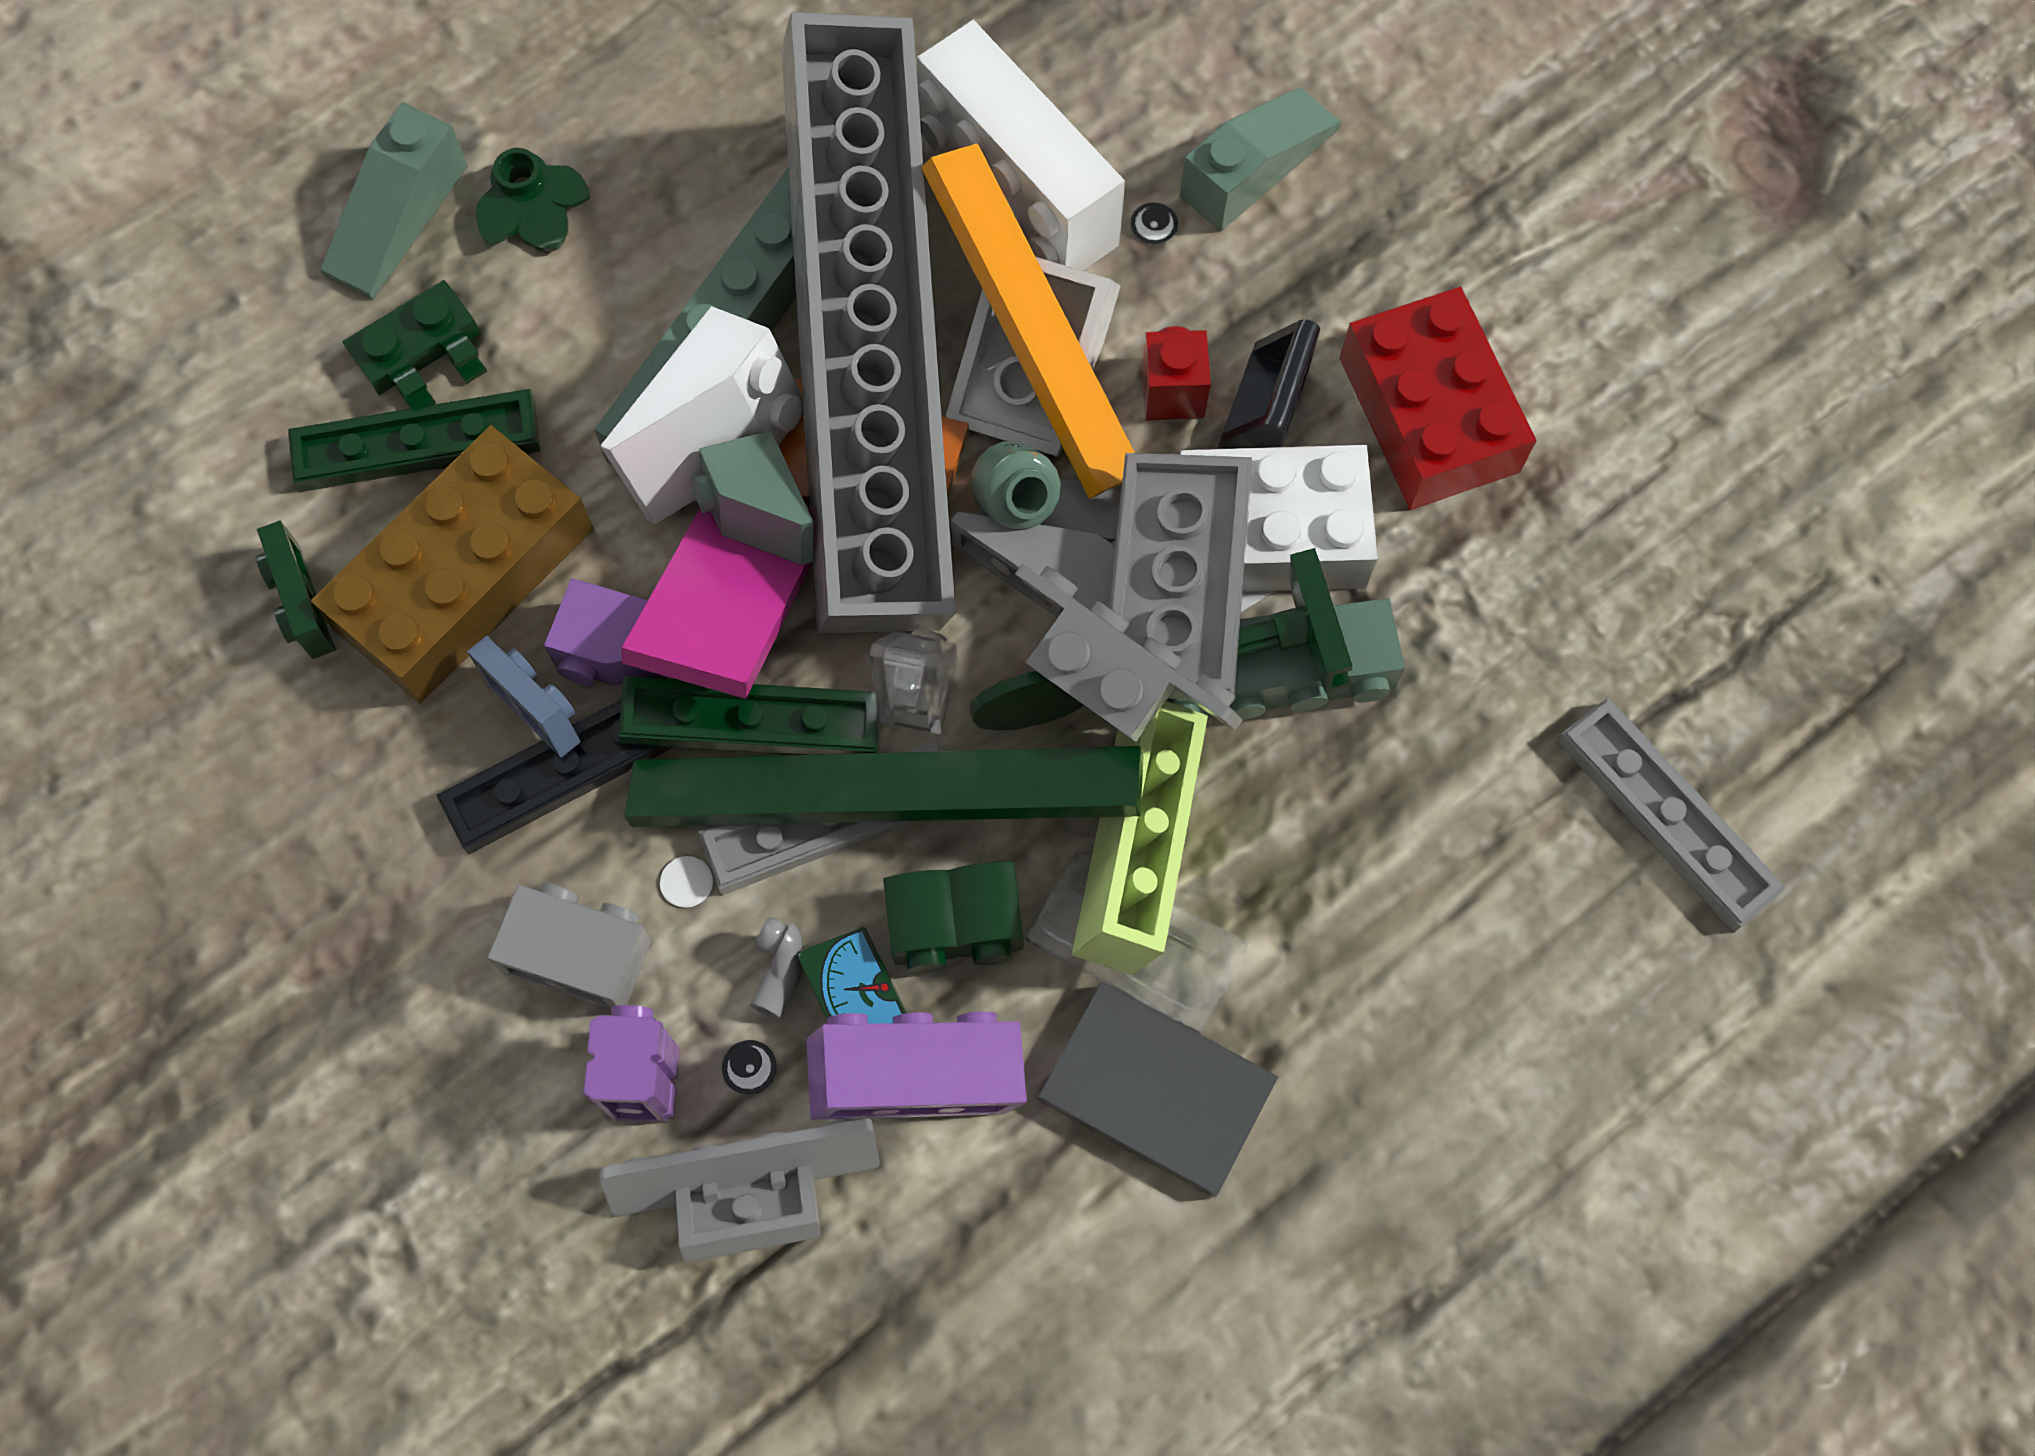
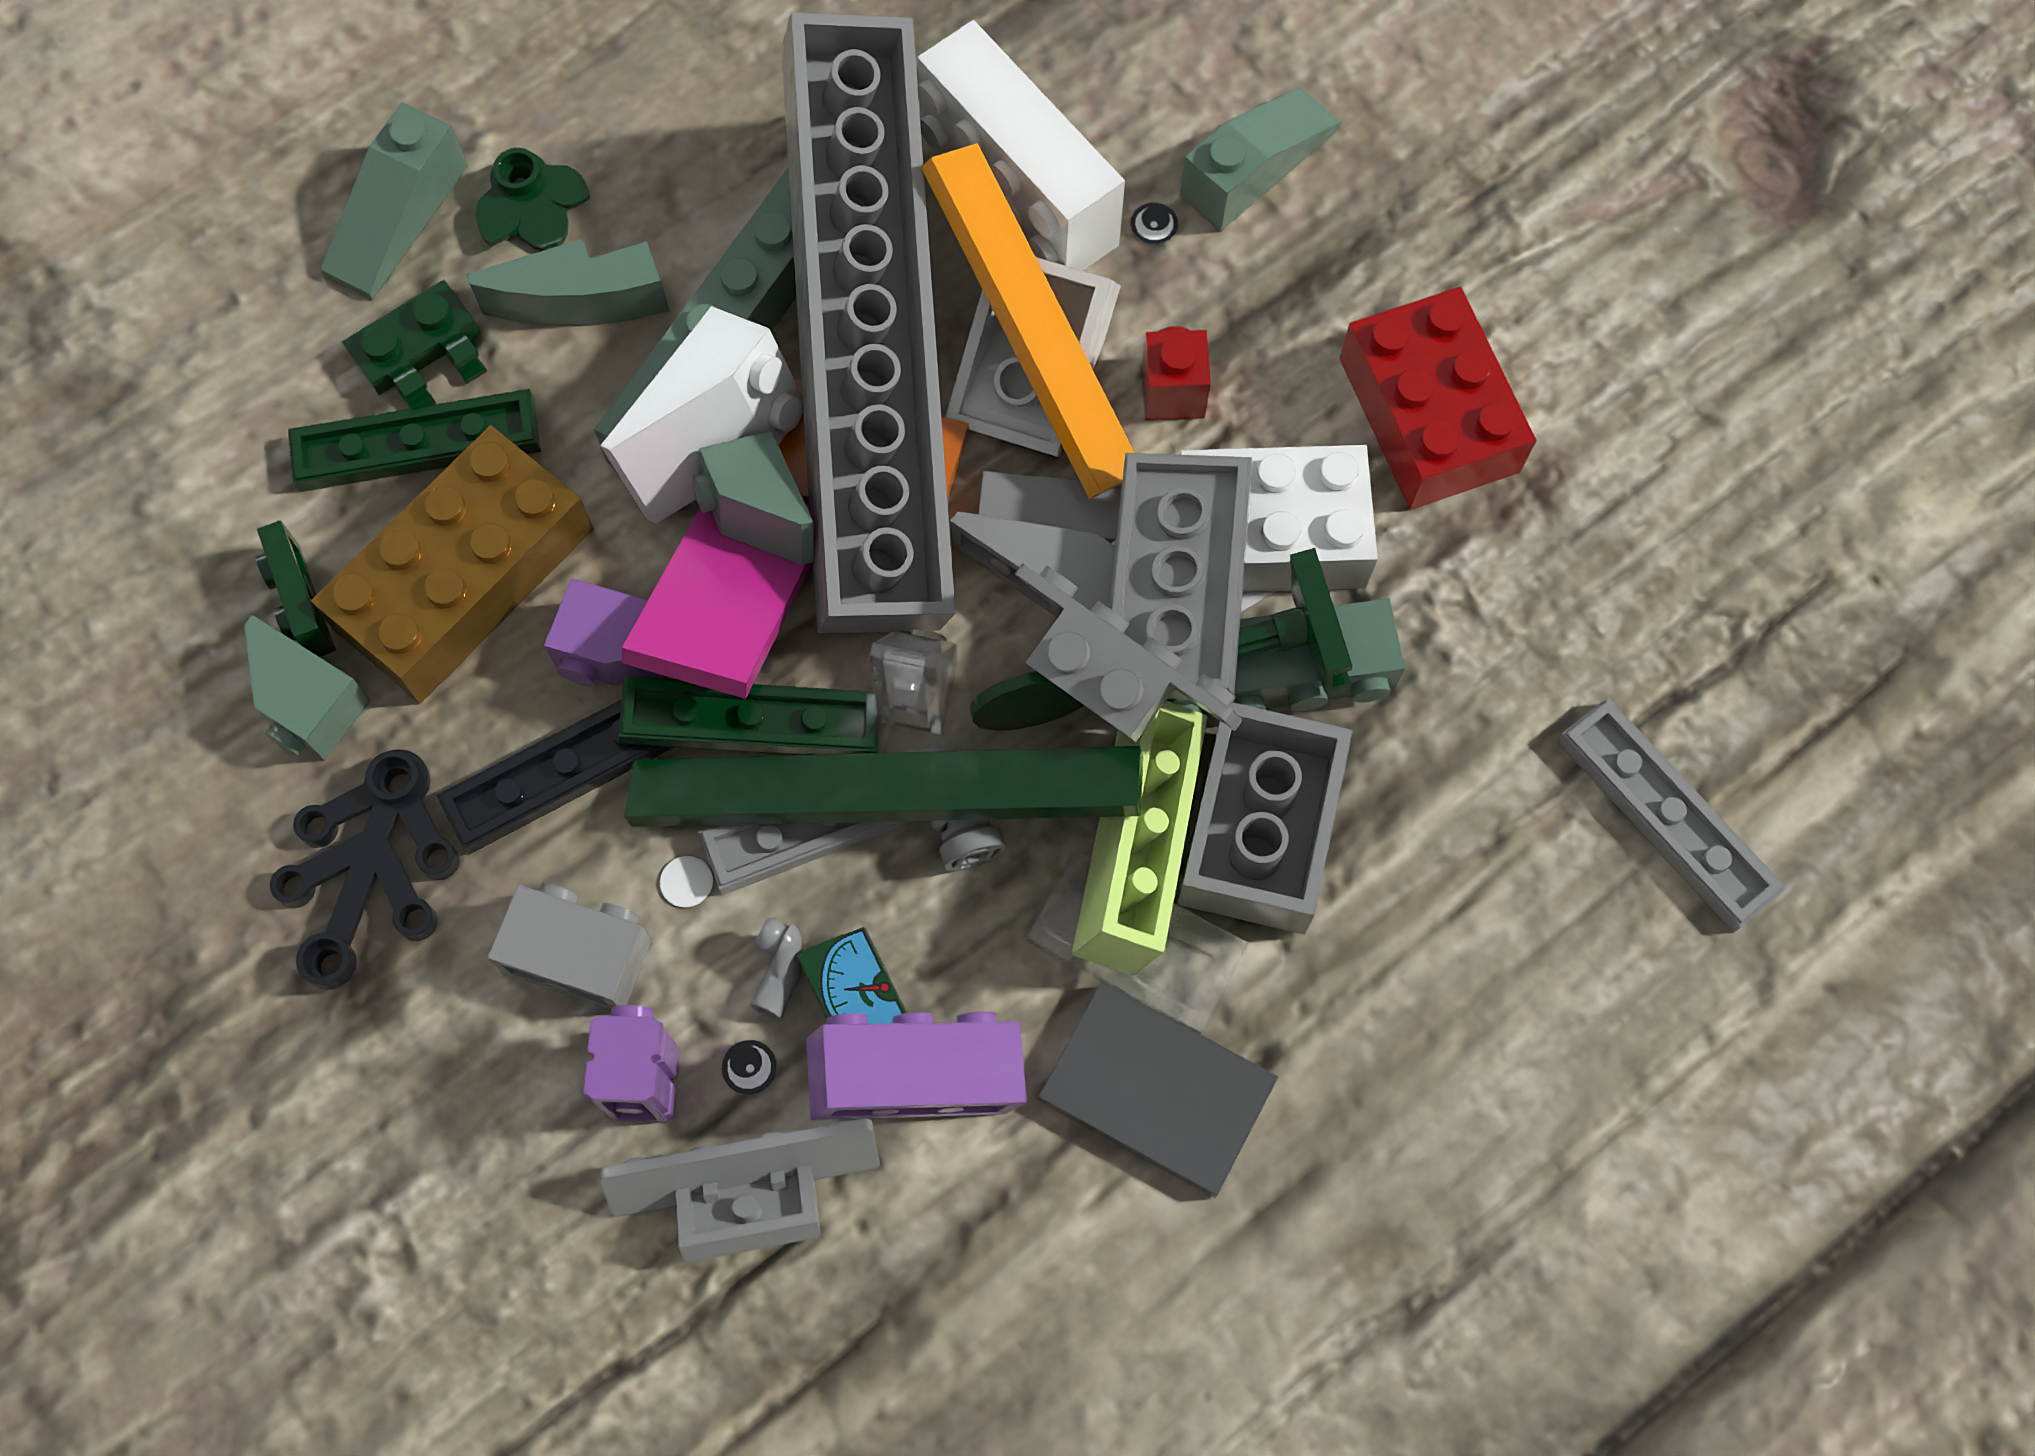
sand blue plate [467,635,581,758] -> none
dark green brick [883,861,1024,974] -> none
sand green head [970,441,1061,529] -> none
black tile [1218,320,1320,449] -> none
none -> sand green slope [244,615,371,761]
none -> black plant [270,749,460,990]
none -> sand green slope [467,239,669,326]
none -> light grey wheel [929,819,1006,871]
none -> light grey brick [1177,702,1353,935]

